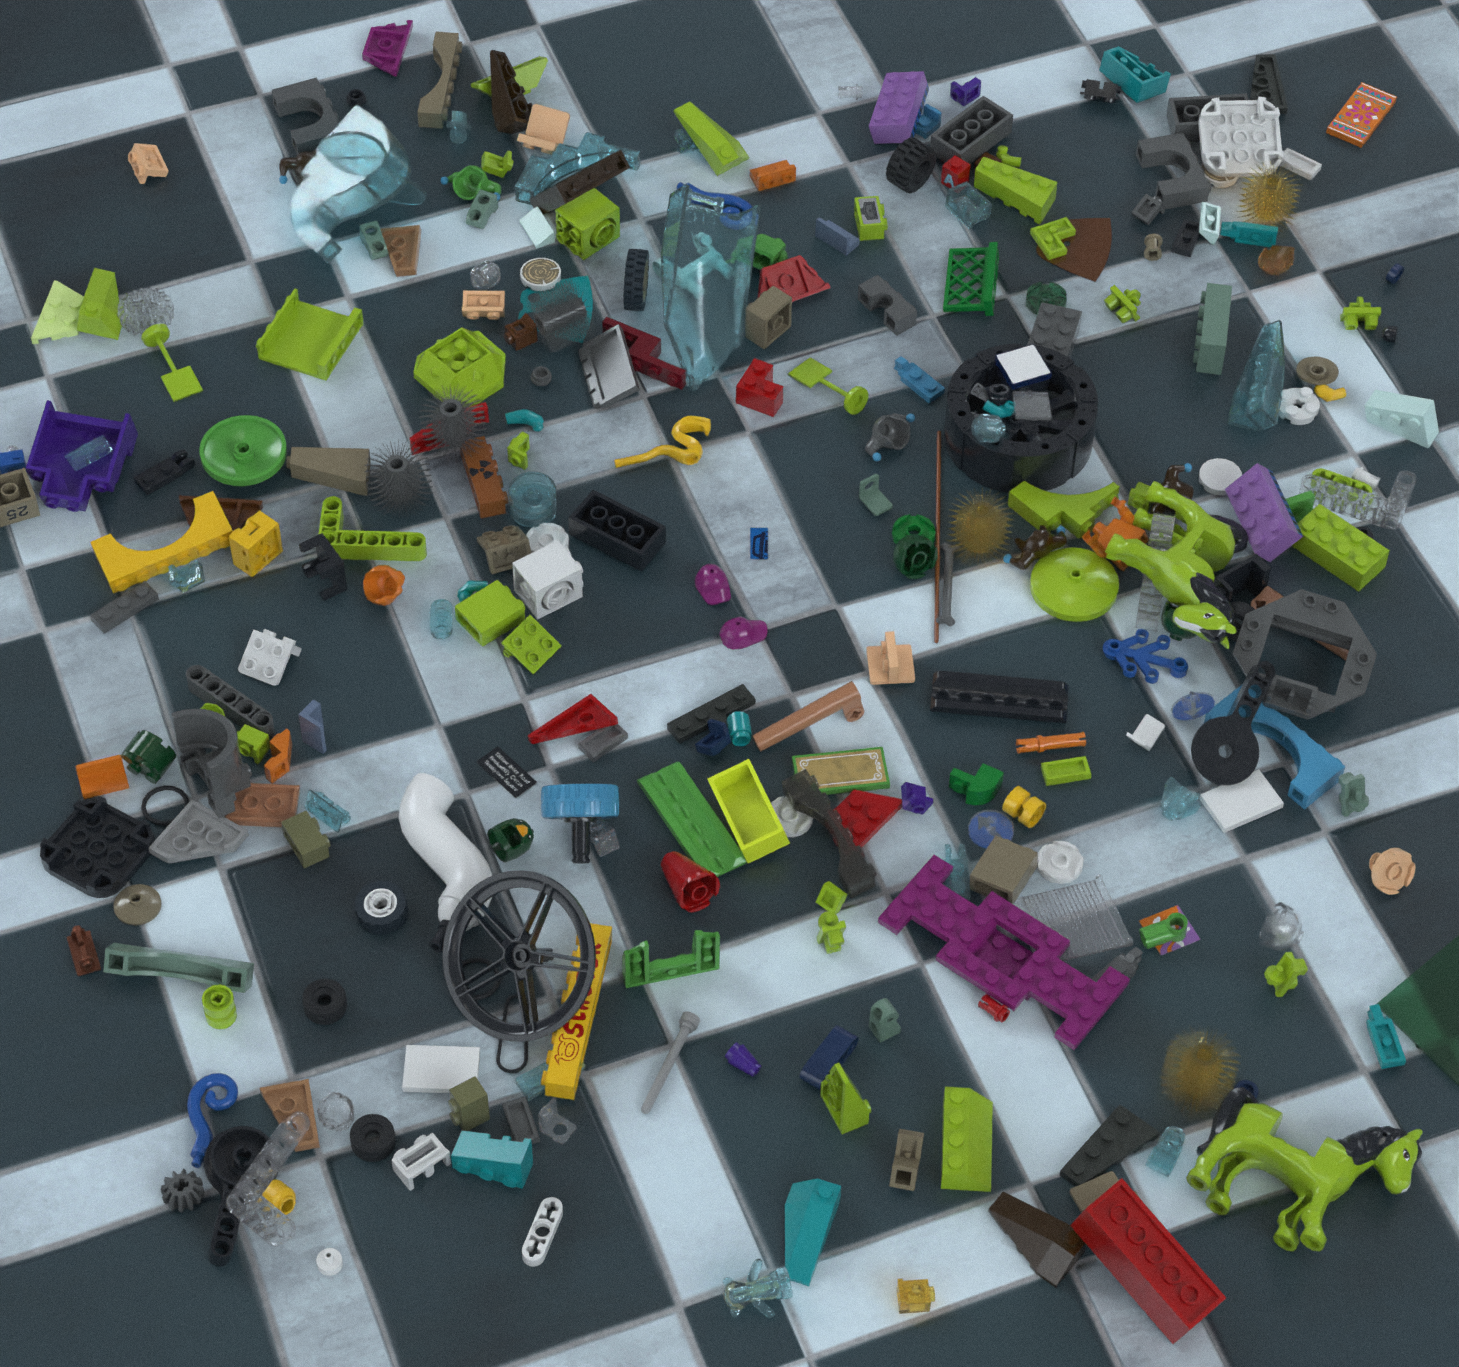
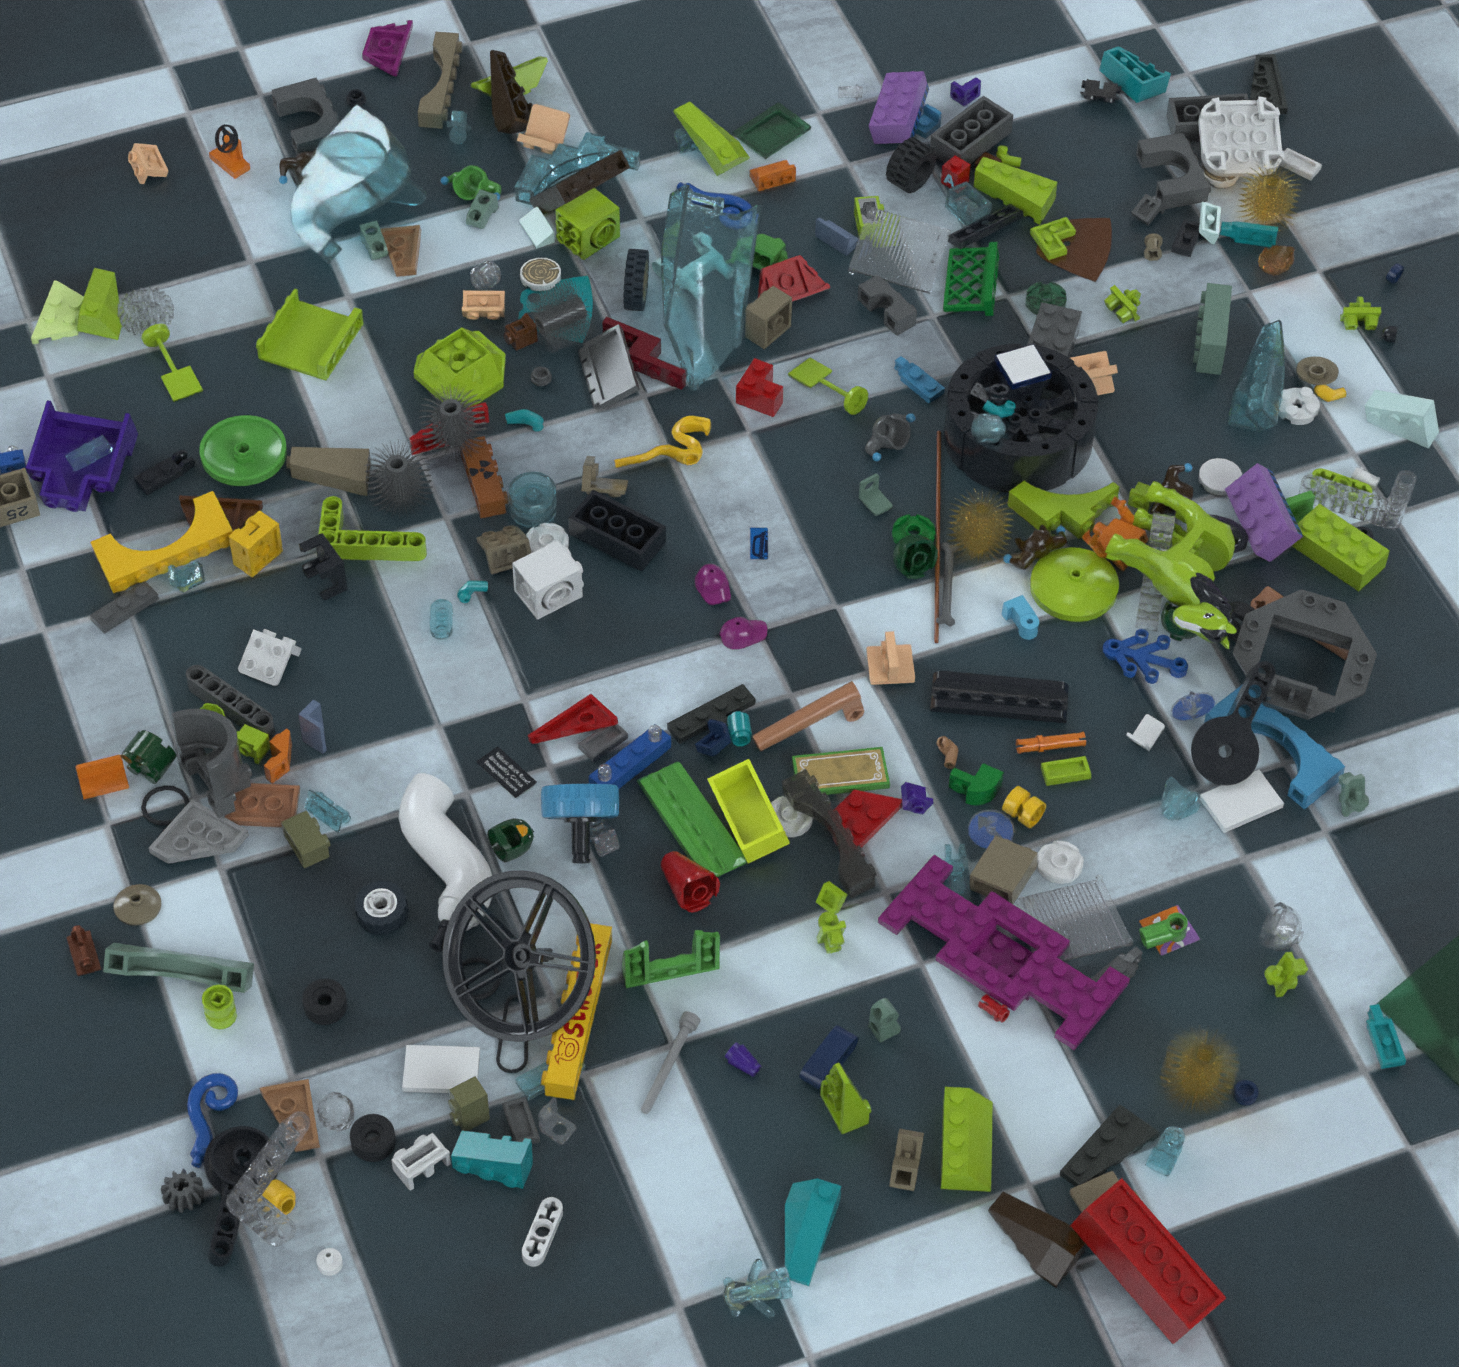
black tile [40,796,155,898] -> none
orange hair [363,565,405,606] -> none
lime brick [455,580,526,647] -> none
lime bracket [481,151,514,178] -> none
lime hinge [501,615,562,674] -> none
lime bracket [507,431,530,470] -> none
clear yellow brick [896,1278,935,1314] -> none
clear piece [1012,390,1052,421] -> none
lime animal [1186,1087,1423,1252] -> none
black panel [1214,554,1271,603] -> none
orange tile [1326,82,1397,148] -> none
light nougat tile [1369,848,1416,895] -> none
none -> orange piece [209,124,250,179]
none -> dark tan bracket [581,456,628,497]
none -> blue piece [589,724,671,789]
none -> clear green piece [733,102,811,159]
none -> clear door [848,206,951,294]
none -> medium nougat arm [936,736,958,769]
none -> black tile [947,204,1024,249]
none -> medium azure leg [1002,595,1039,640]
none -> light nougat bracket [1071,351,1118,395]

